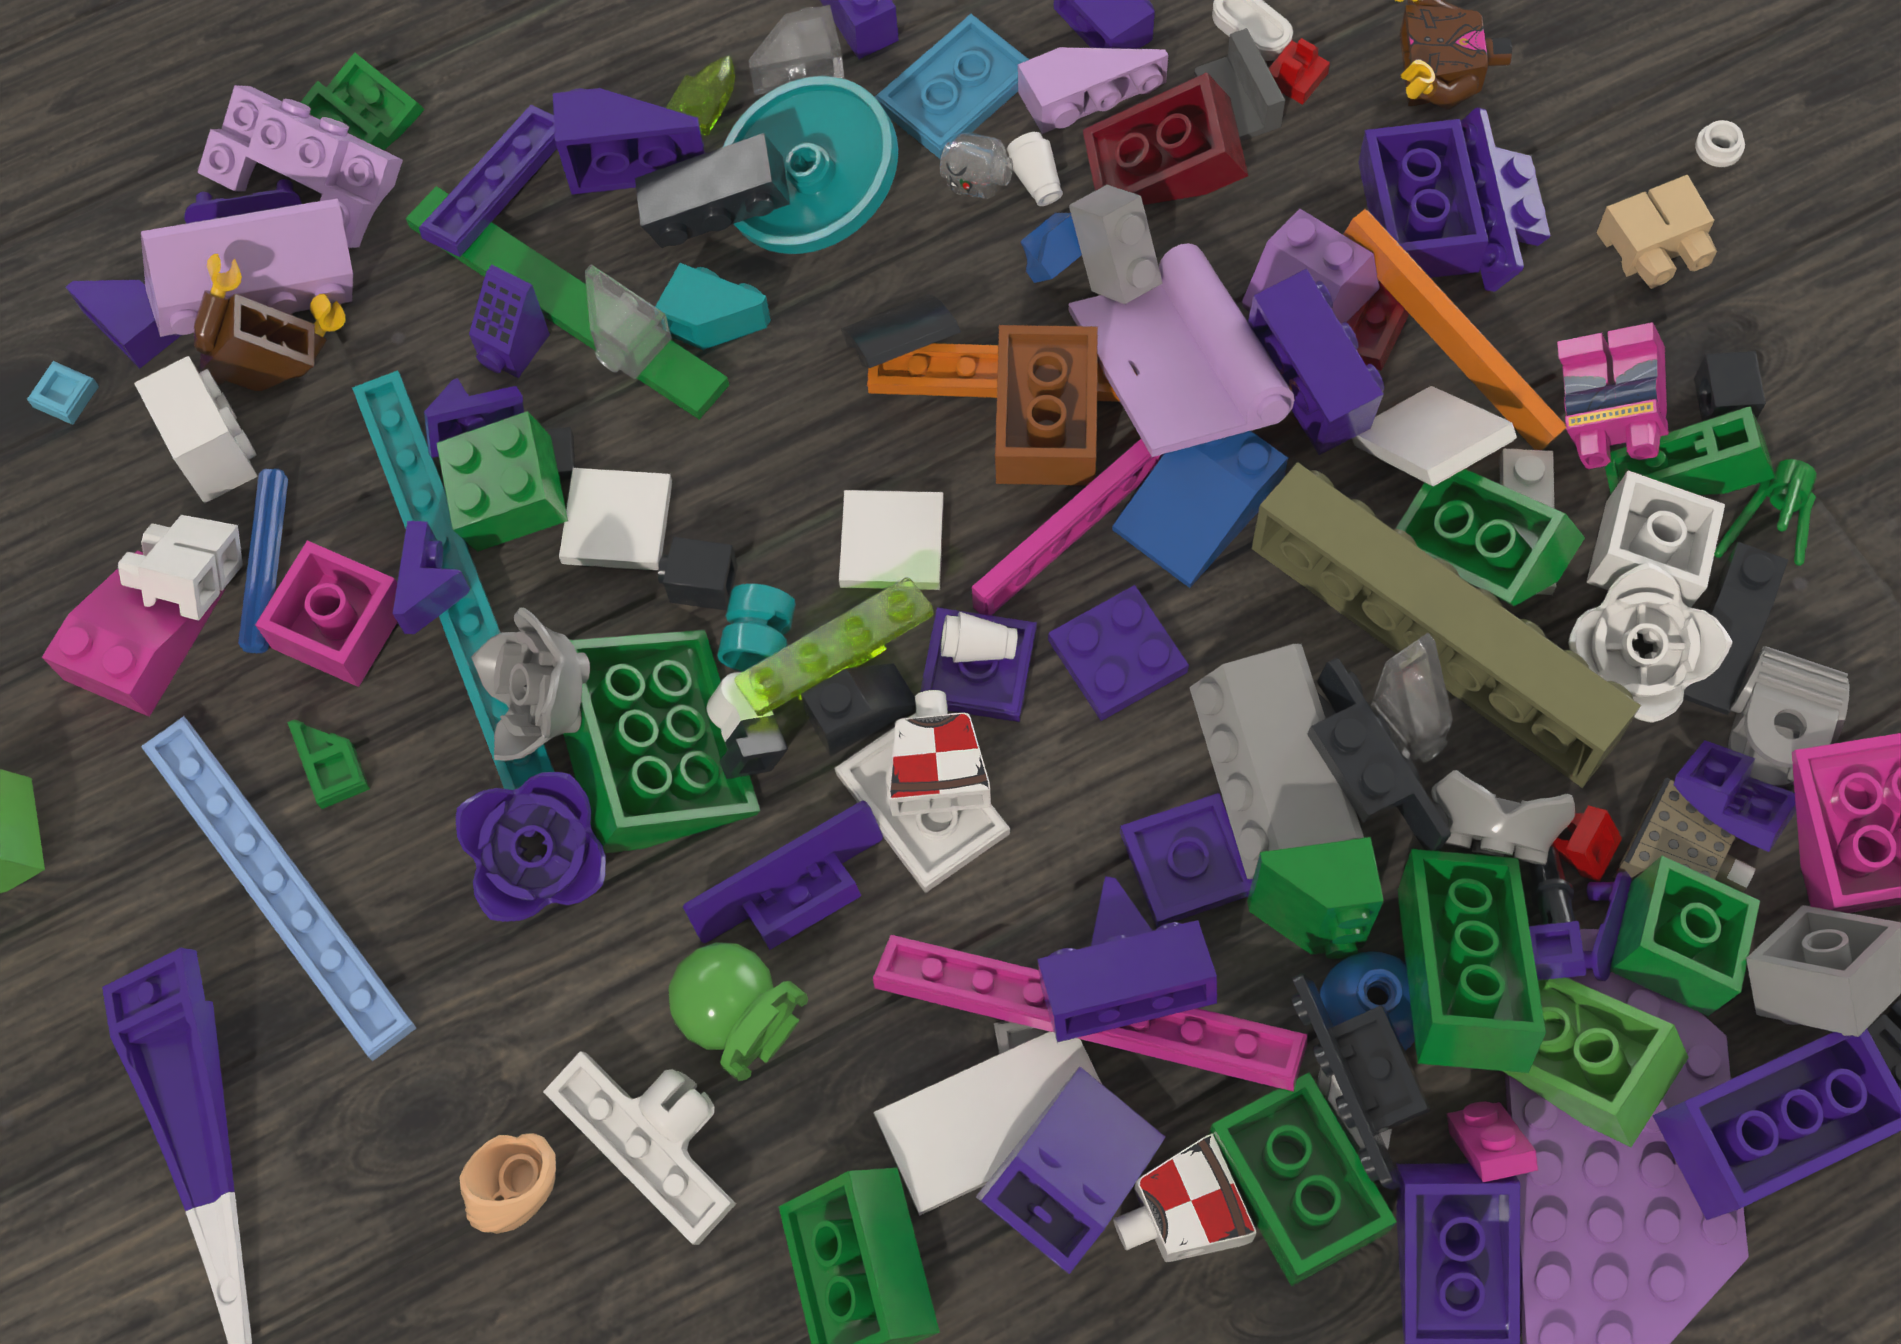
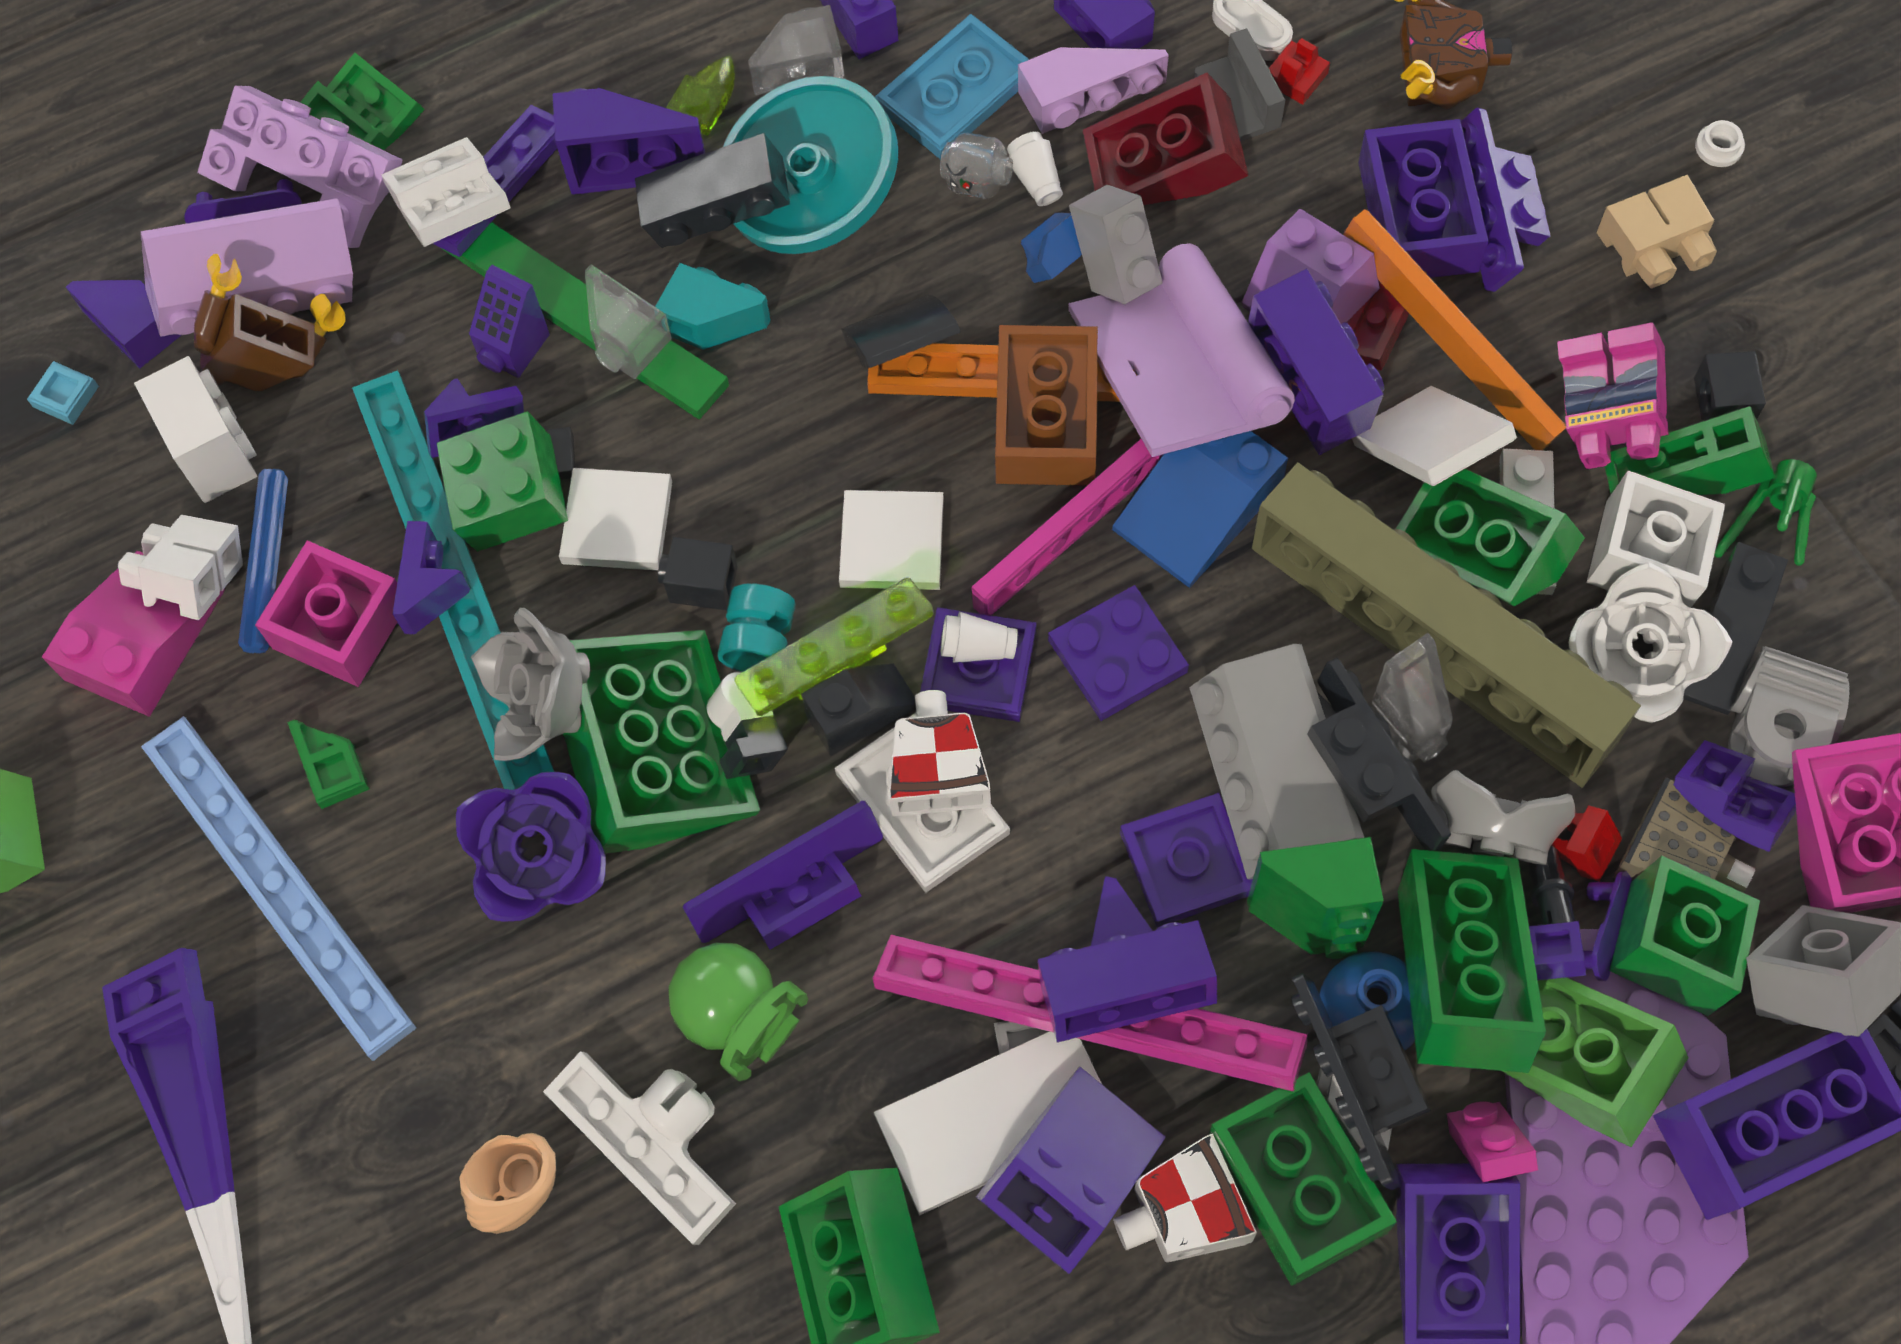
none -> white slope [381,137,511,247]

